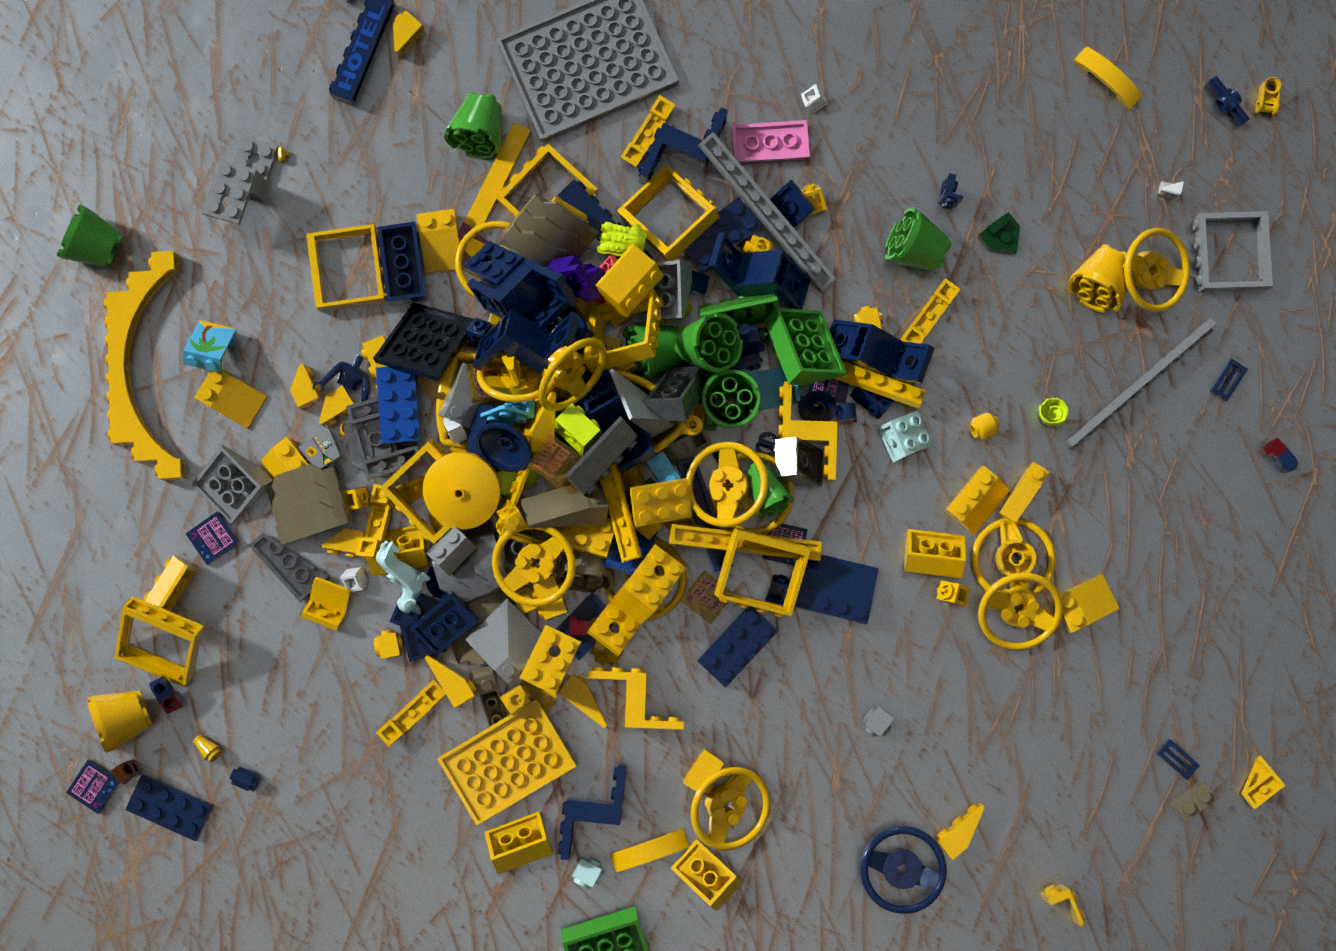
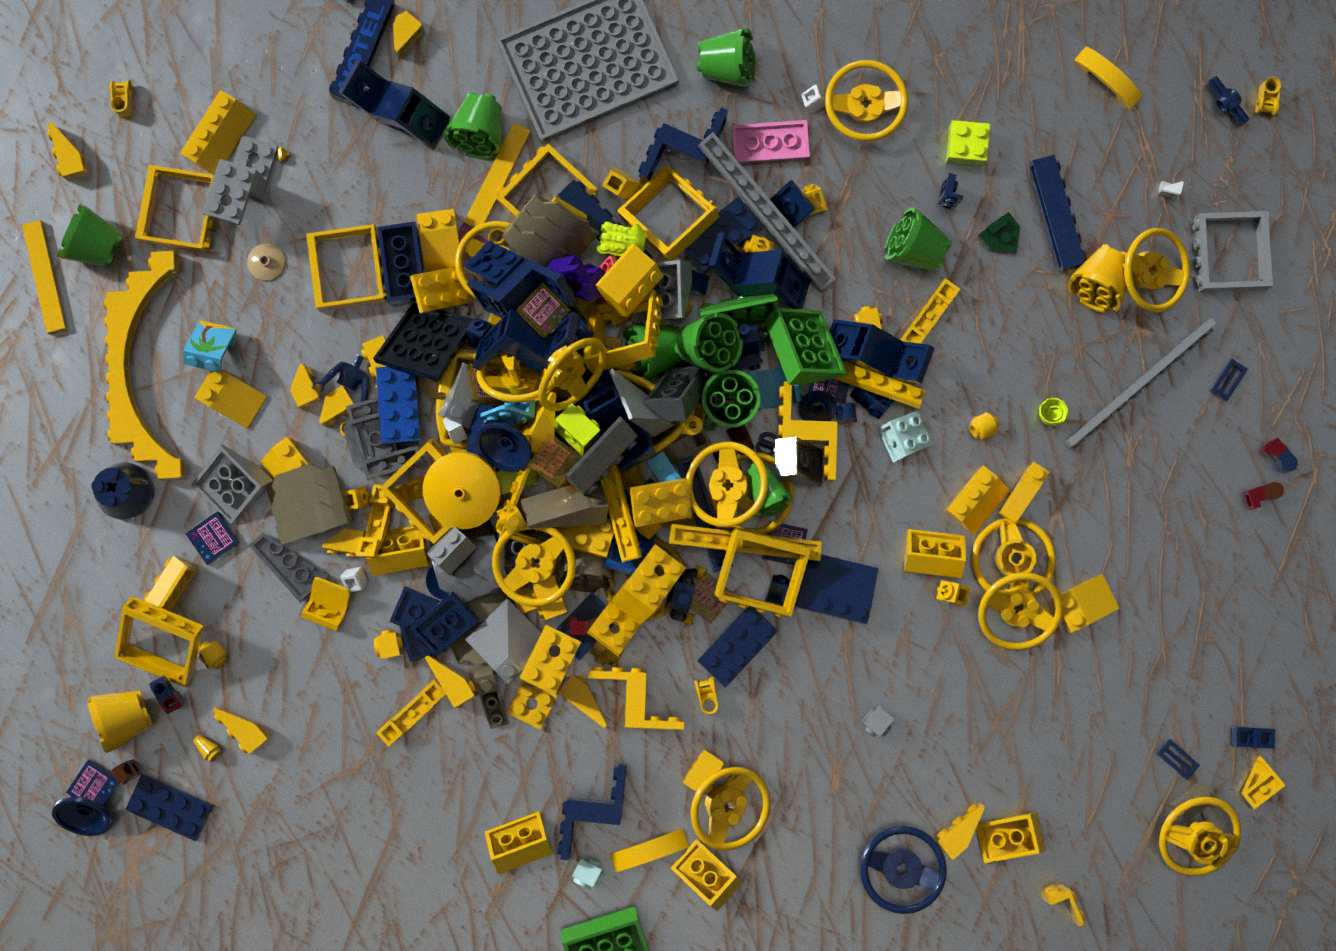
dark blue brick [229,766,260,792] -> none
light grey torso [297,428,343,475] -> none
light aqua animal [376,540,431,615] -> none
yellow plate [437,698,577,826] -> none
yellow brick [499,685,531,714] -> none
yellow slope [620,95,676,168] -> none
none -> yellow tile [22,220,67,334]
none -> yellow slope [47,122,89,181]
none -> dark blue dish [52,797,112,836]
none -> dark blue cone [91,462,153,519]
none -> yellow piece [109,80,133,118]
none -> yellow window [135,165,215,253]
none -> yellow slope [180,90,257,175]
none -> yellow head [198,641,227,670]
none -> yellow slope [212,707,271,754]
none -> tan dish [247,243,285,281]
none -> dark blue bracket [338,59,450,149]
none -> yellow plate [410,267,473,313]
none -> yellow plate [488,228,506,246]
none -> clear yellow tile [516,283,570,338]
none -> yellow slope [602,167,645,199]
none -> torso [665,565,707,625]
none -> yellow piece [694,676,718,715]
none -> bright green cone [697,28,756,87]
none -> reddish brown leg [726,425,755,455]
none -> yellow piece [825,60,908,142]
none -> neon yellow brick [946,120,990,167]
none -> yellow slope [976,811,1046,863]
none -> dark blue brick [1029,155,1087,273]
none -> yellow piece [1159,797,1241,876]
none -> dark blue slope [1232,727,1275,749]
none -> leg [1243,482,1284,510]

